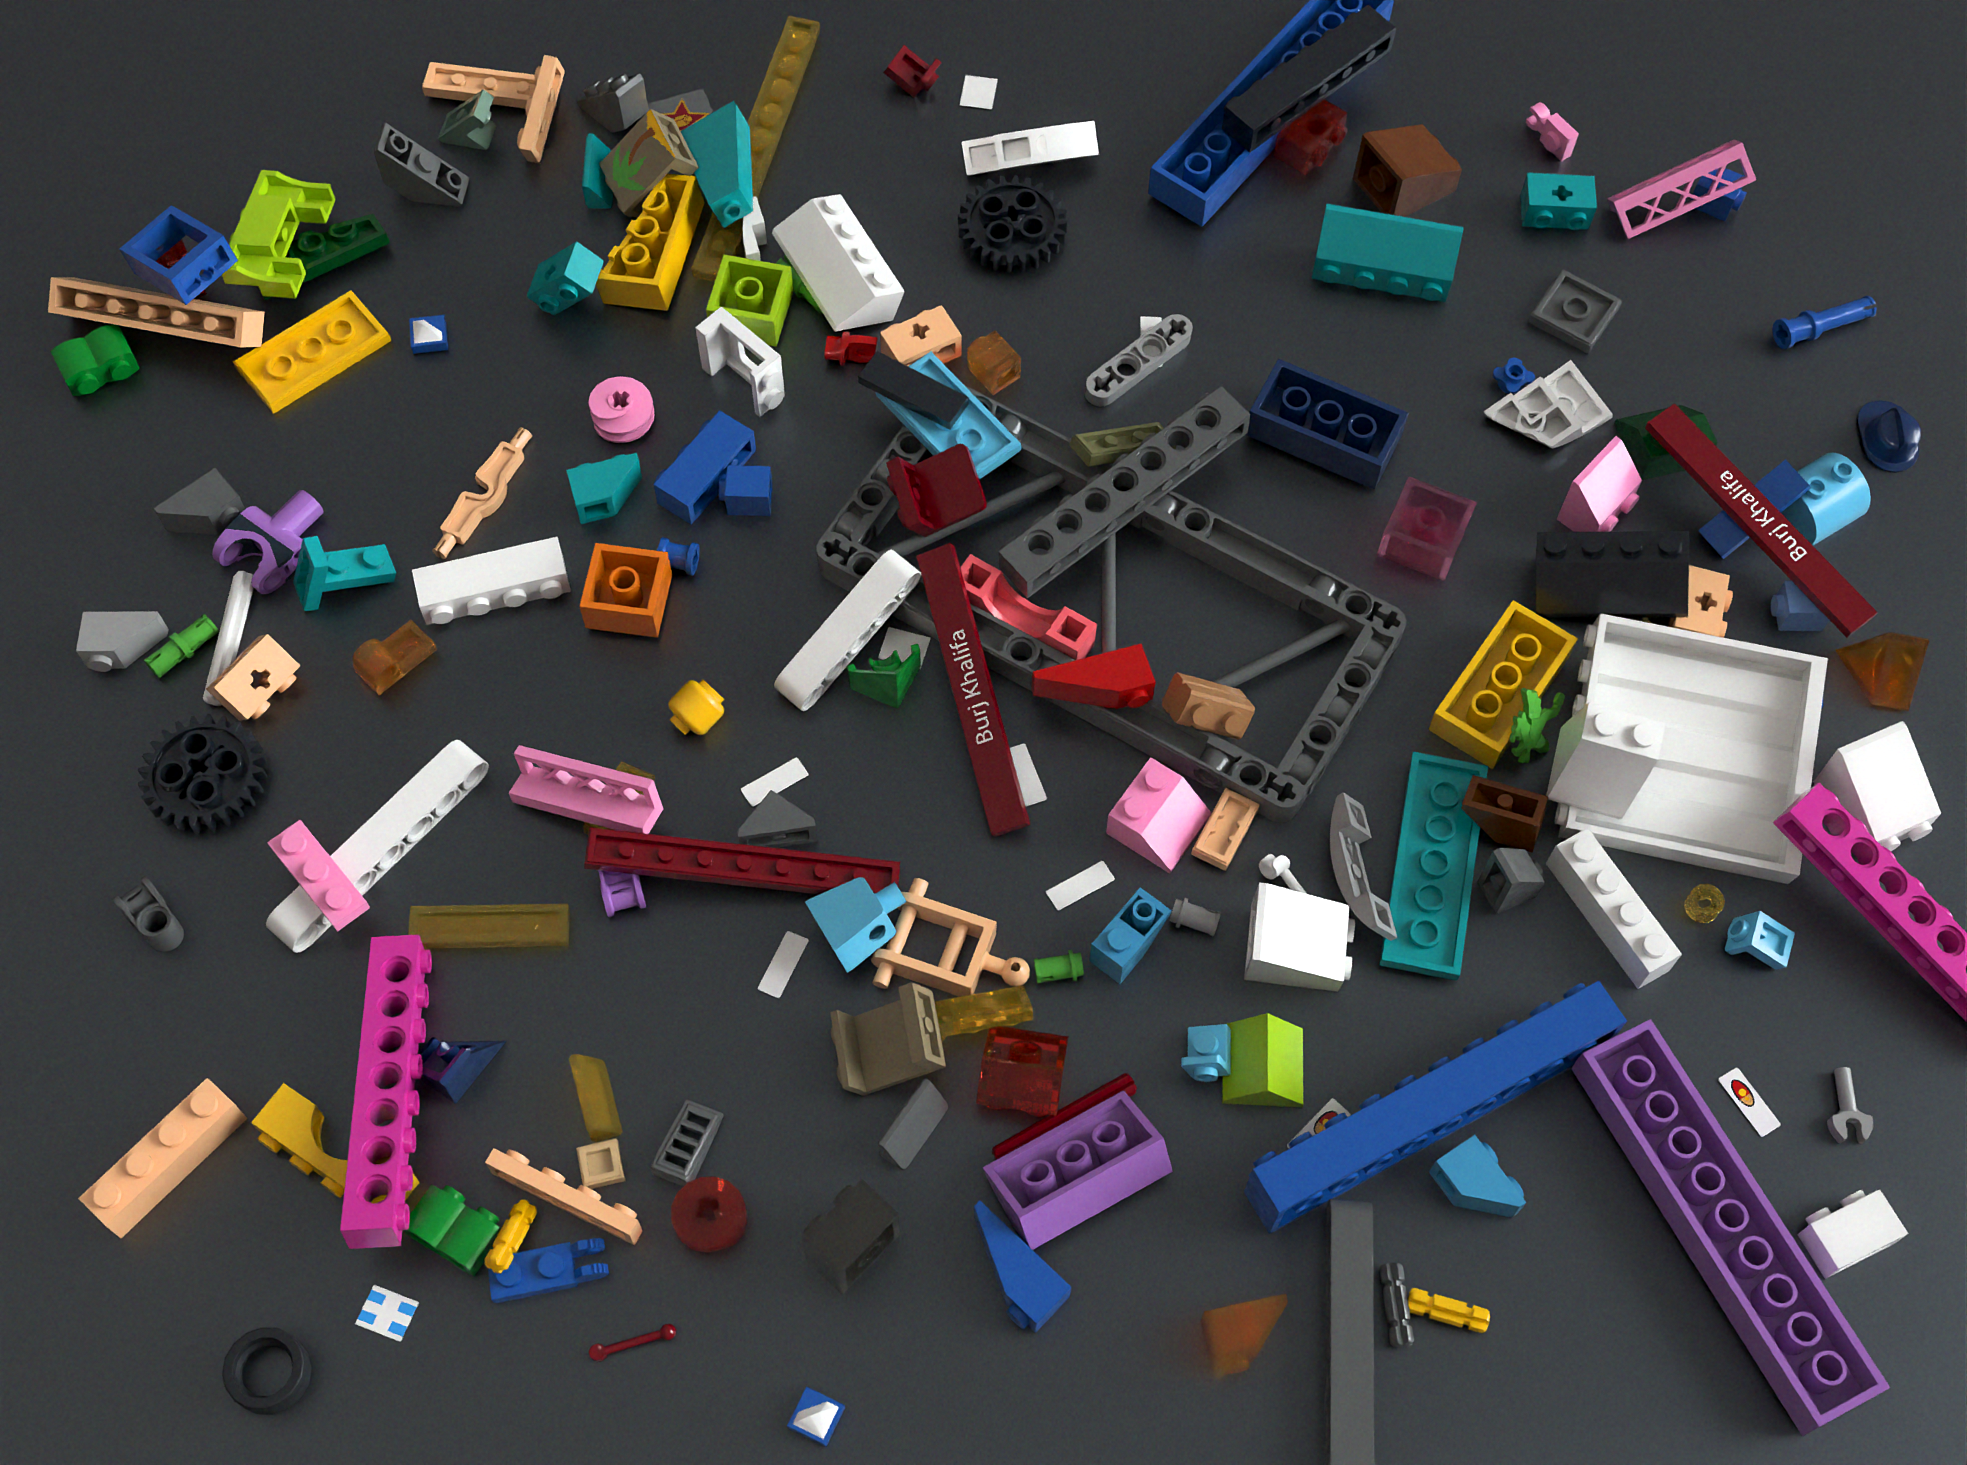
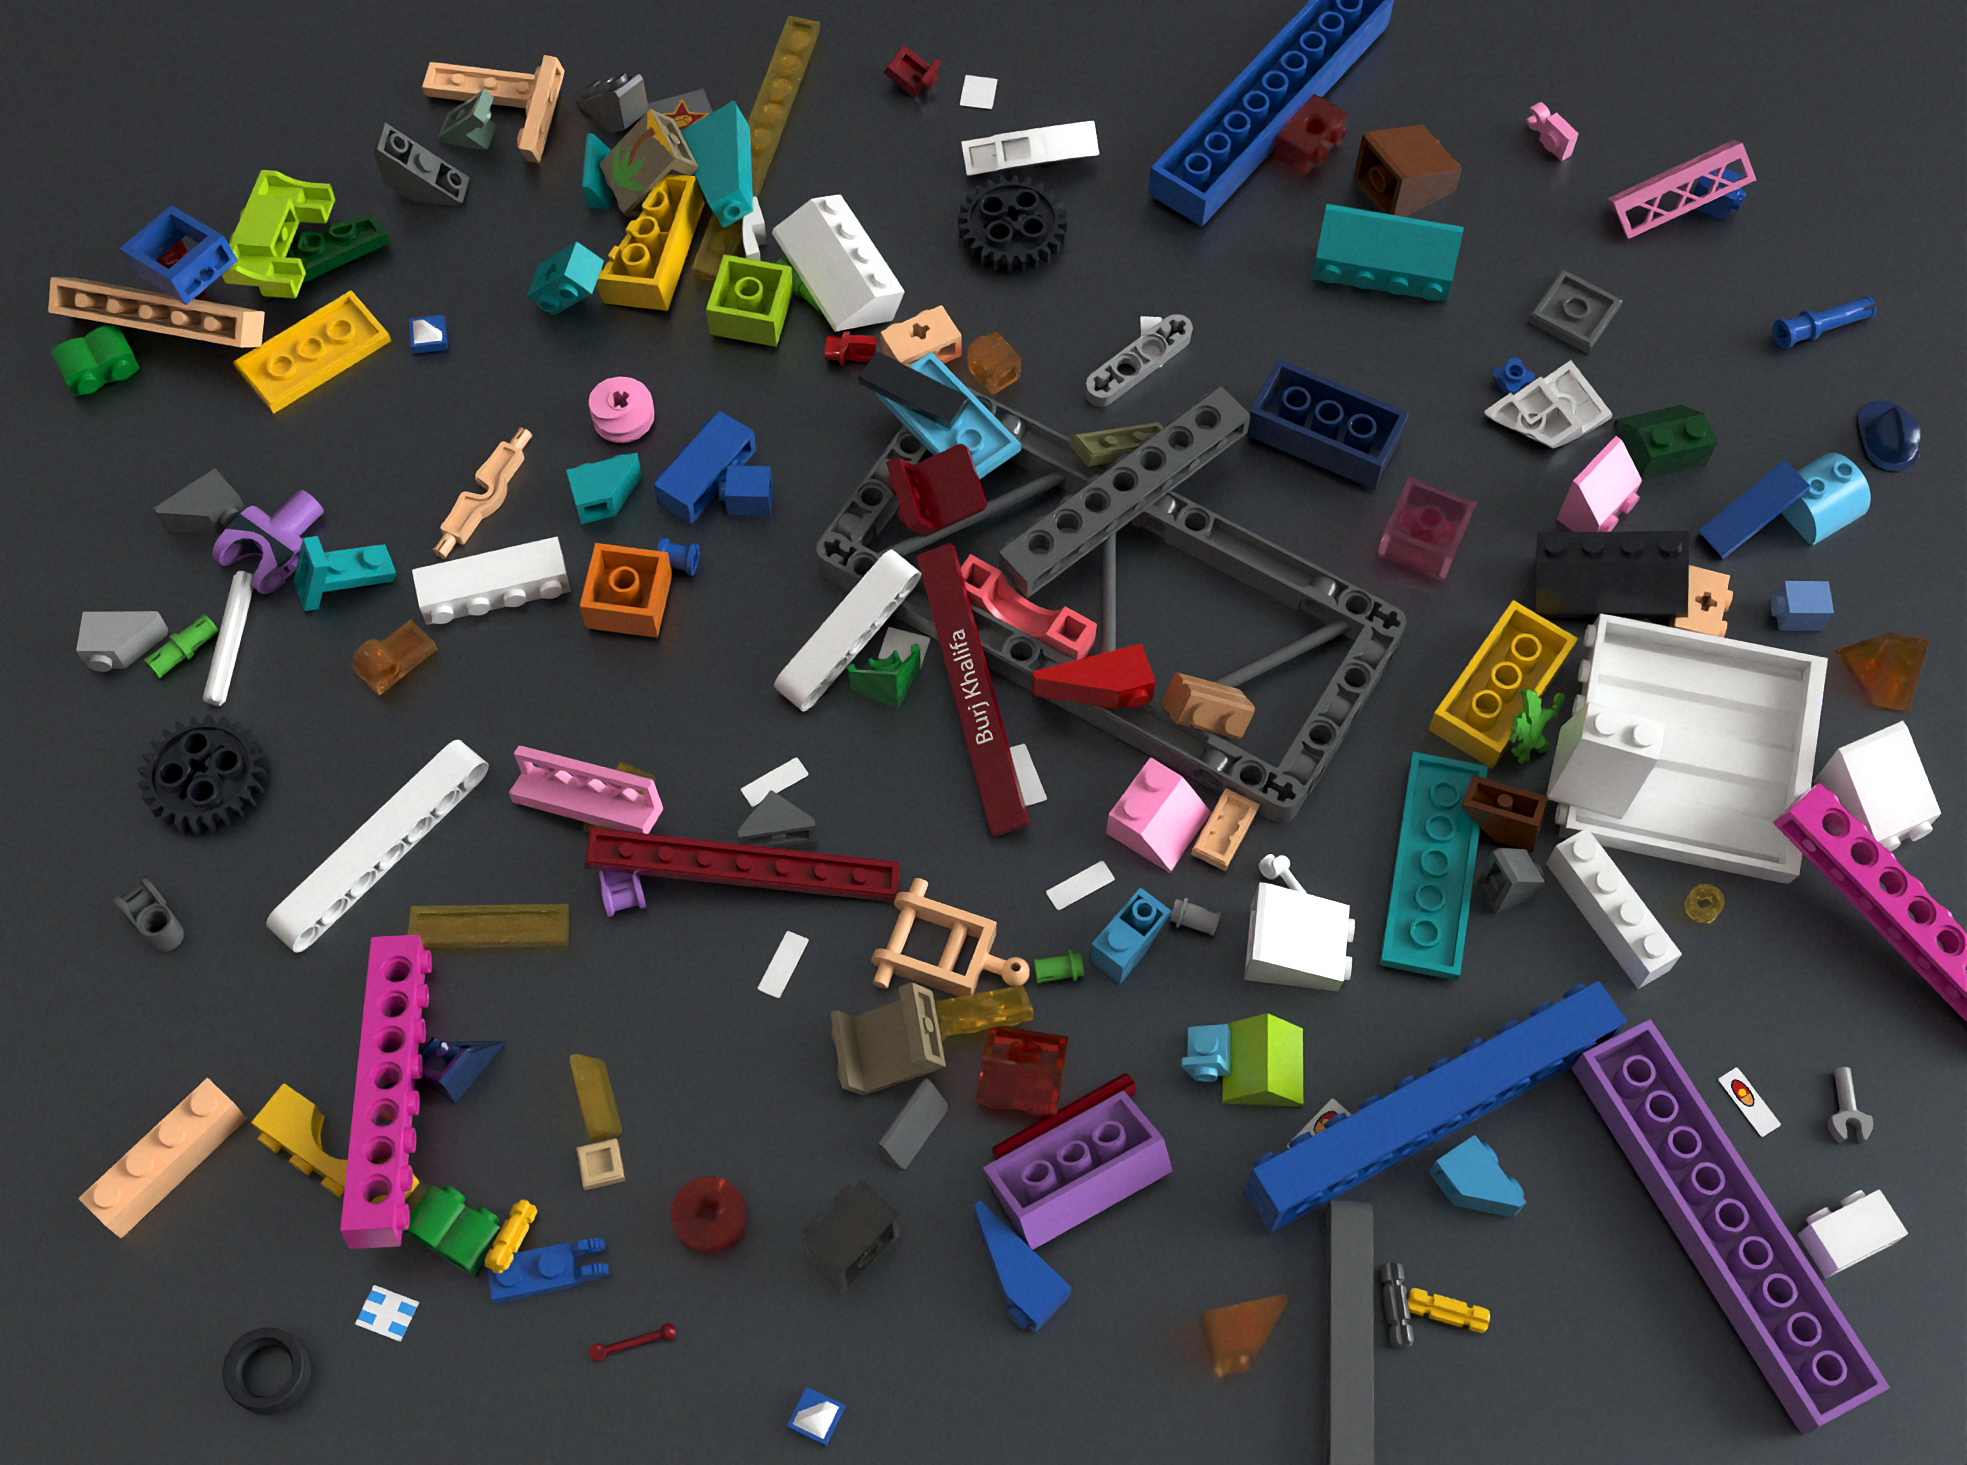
light nougat brick [206,634,300,721] -> none
bright pink plate [267,820,370,932] -> none
light nougat plate [485,1148,643,1246] -> none
dark grey slope [650,1099,724,1190] -> none
yellow head [668,679,725,735] -> none
white window [695,307,785,417] -> none
medium azure torso [805,877,906,973] -> none
black brick [1222,5,1397,152] -> none
light grey slope [1330,792,1397,941] -> none
teal brick [1520,173,1597,230] -> none
dark red tile [1645,403,1878,638] -> none
medium azure bracket [1725,911,1795,970] -> none

